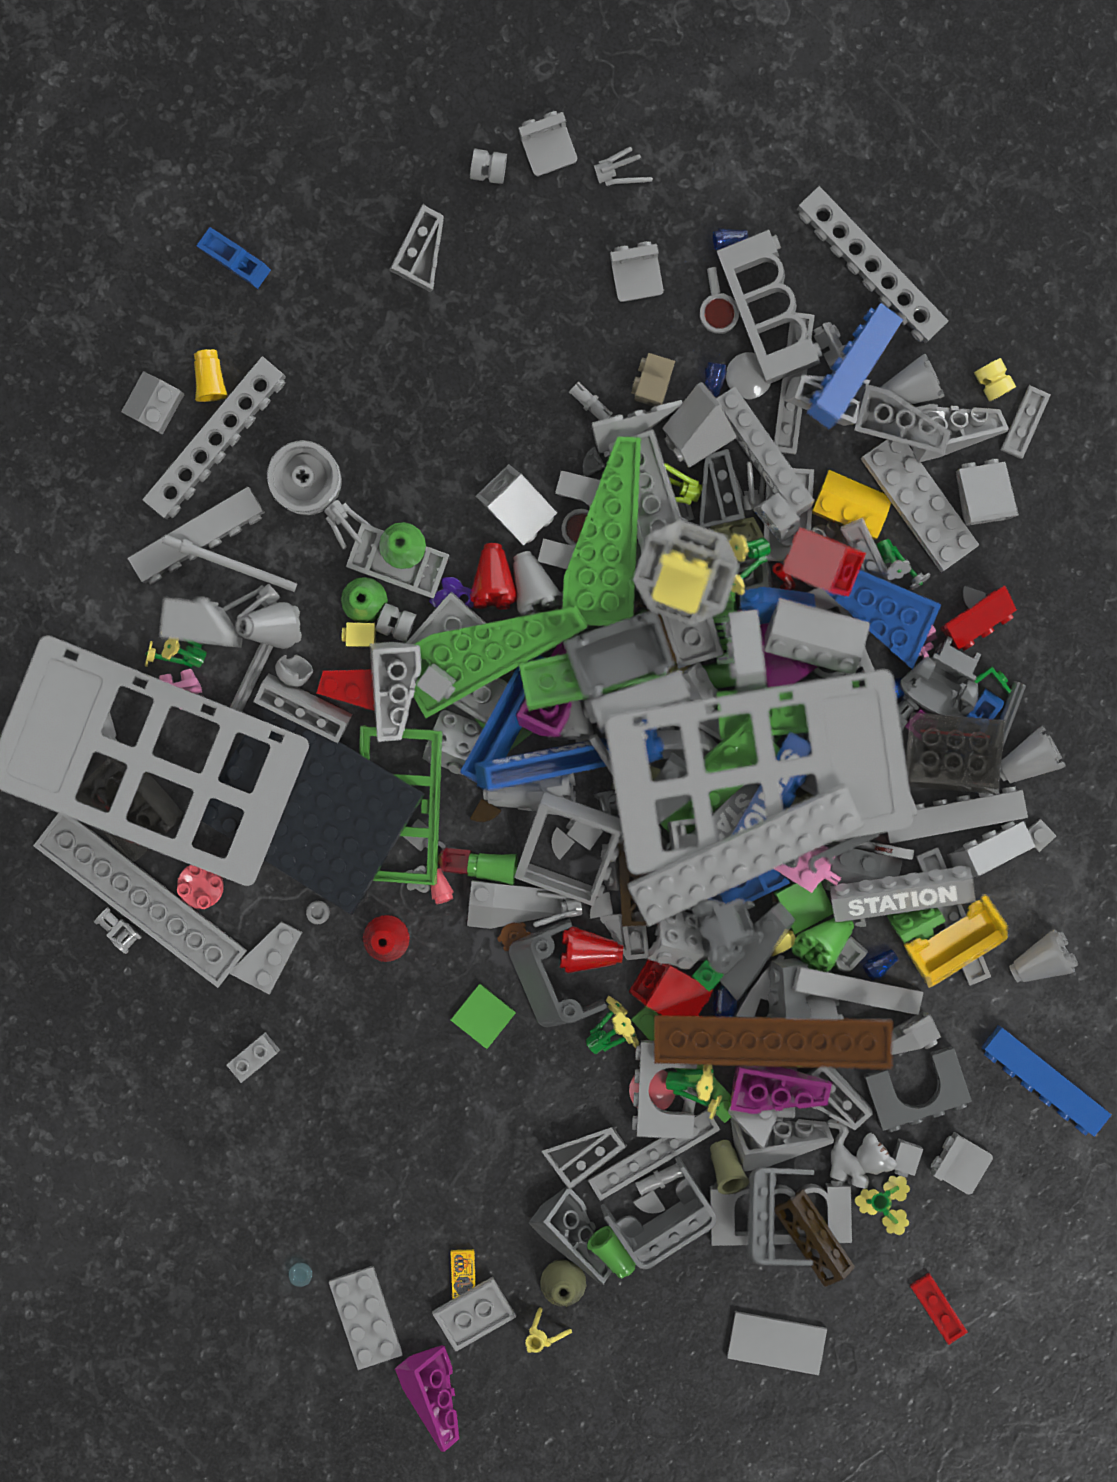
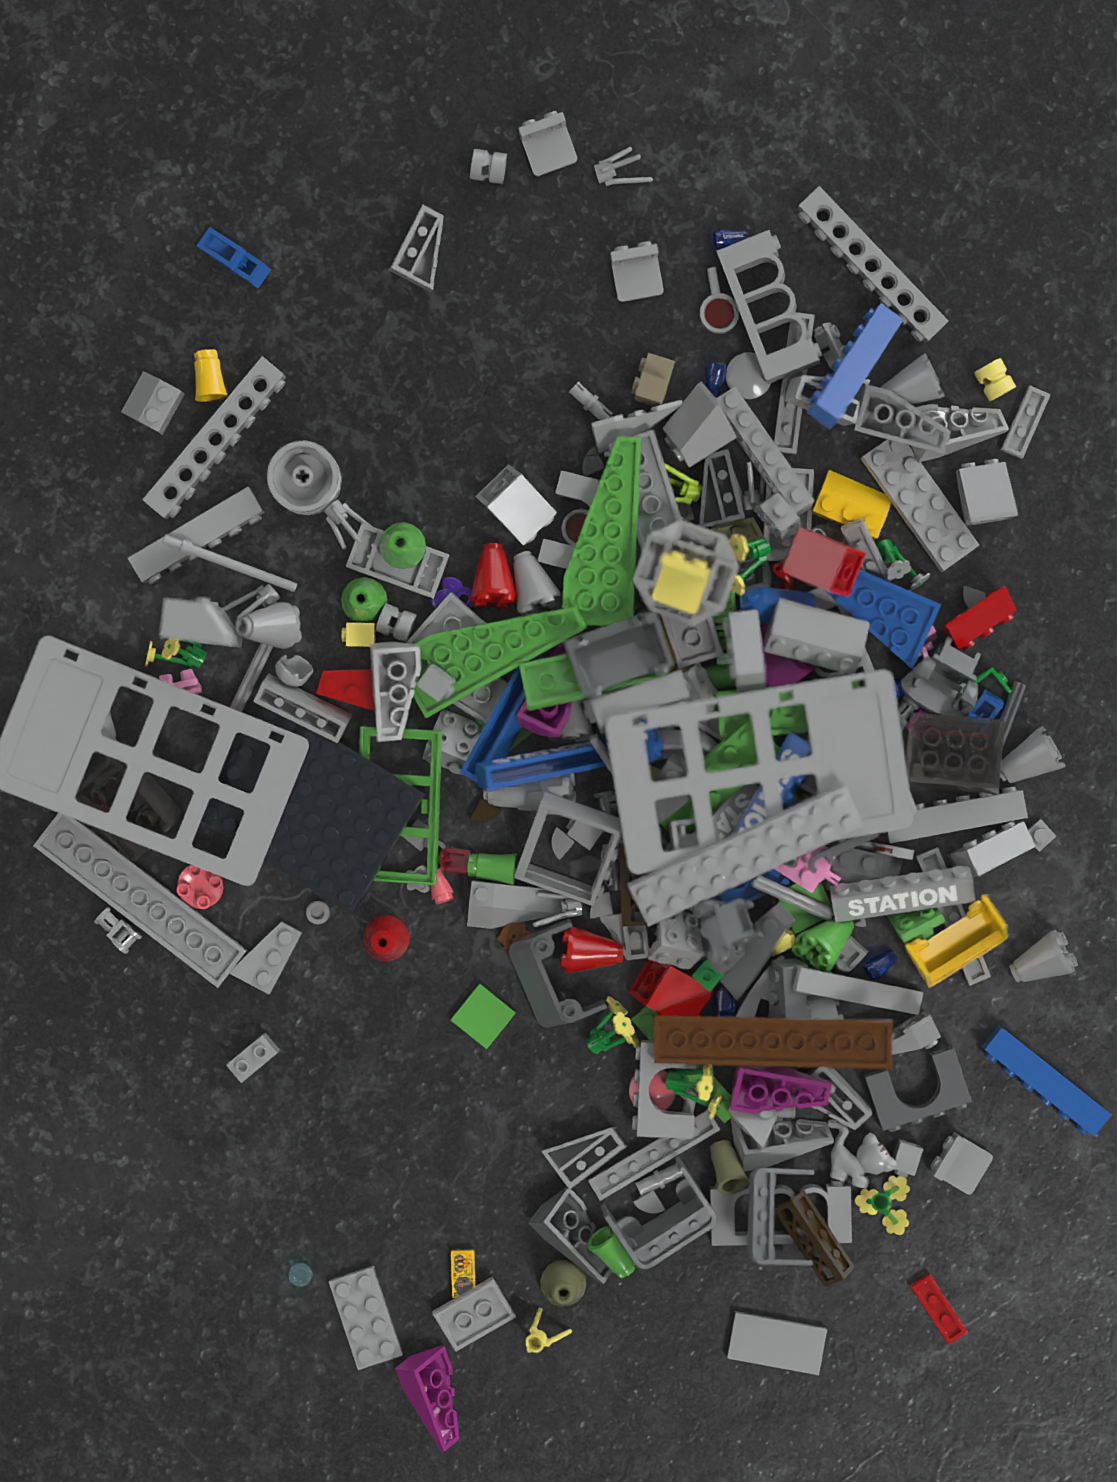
none -> light grey axle [751,875,834,921]

